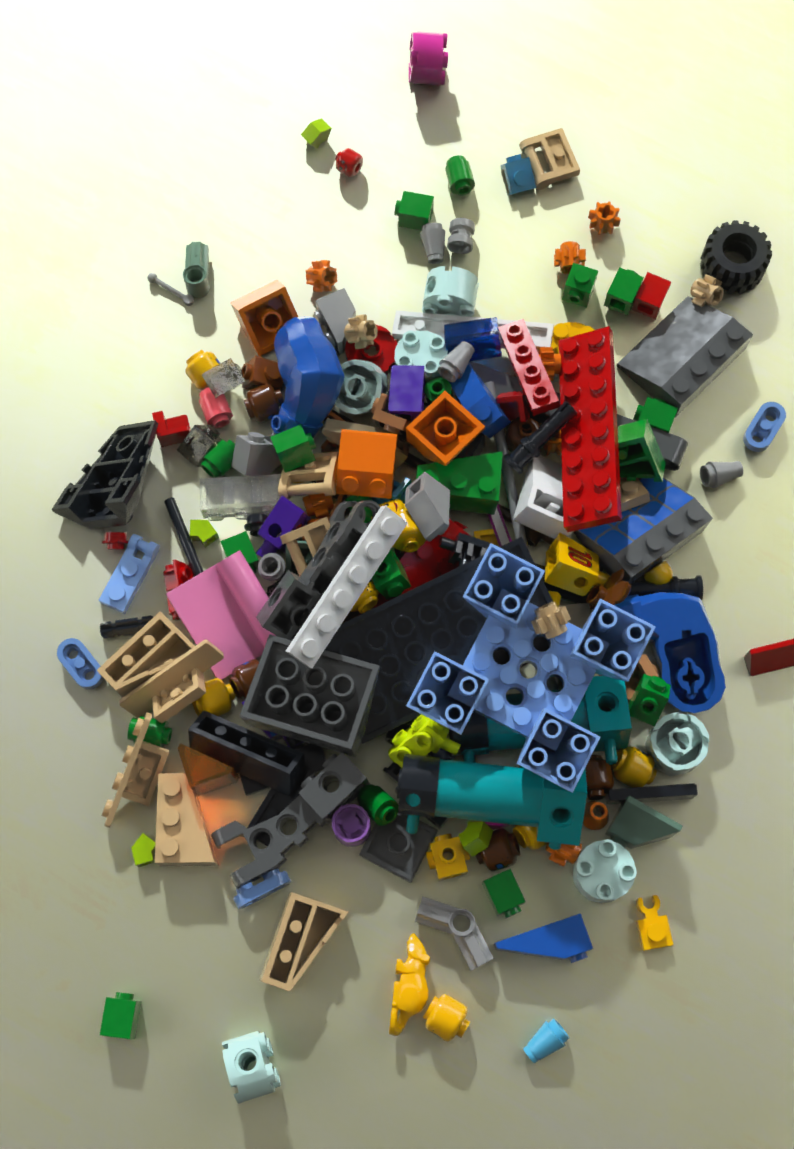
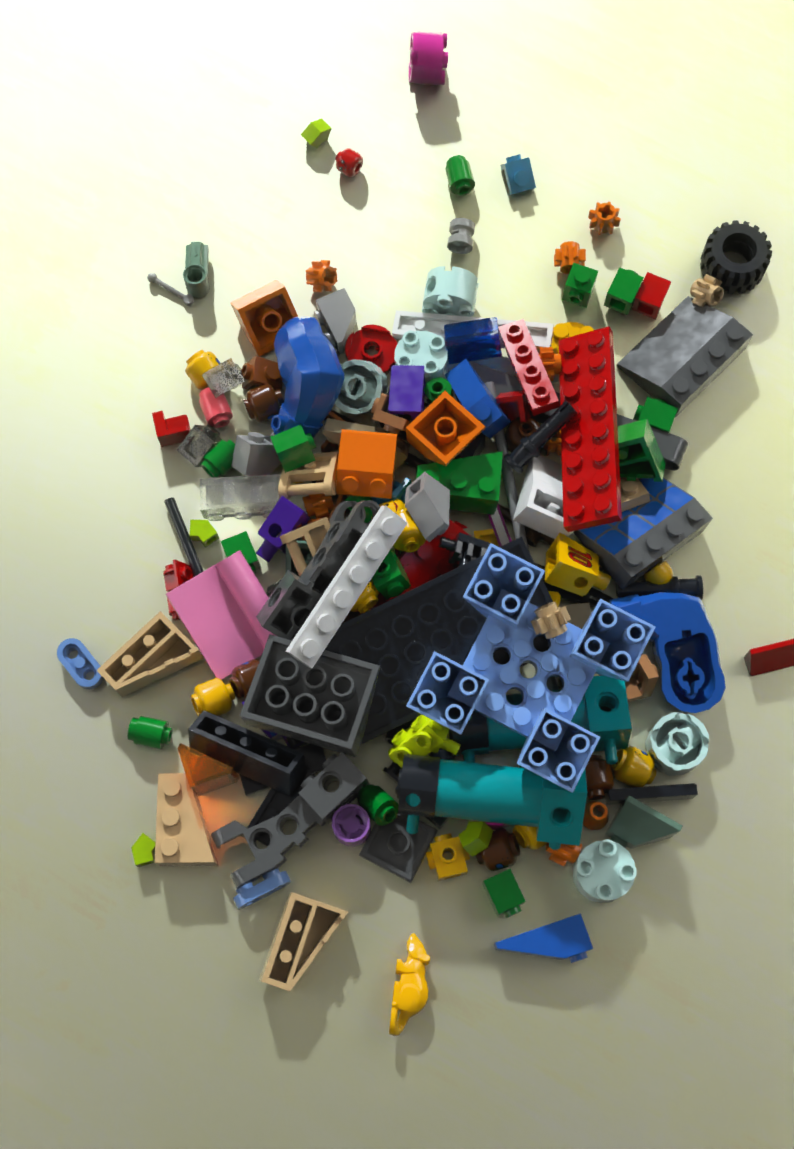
black wedge [52,420,158,529] -> none
light blue plate [99,533,160,614] -> none
black axle [100,615,153,639] -> none
green brick [100,992,142,1039] -> none
tan bracket [101,712,169,828] -> none
red plate [102,532,129,550] -> none
tan bracket [119,639,224,723] -> none
light aqua brick [222,1031,281,1104] -> none
black plate [244,513,268,537] -> none
light grey cone [258,553,286,581] -> none
tan gear [344,314,378,349] -> none
green brick [394,191,434,231] -> none
light grey piece [415,897,494,971] -> none
light grey cone [420,223,446,264] -> none
yellow head [423,994,470,1042] -> none
light grey cone [438,341,475,382] -> none
tan plate [519,128,580,190] -> none
medium azure cone [523,1018,569,1063] -> none
reddish brown plate [586,569,631,610] -> none
green brick [629,674,671,727] -> none
yellow plate [636,895,673,951] -> none
light grey cone [700,461,743,488] -> none
medium blue plate [743,402,786,452] -> none

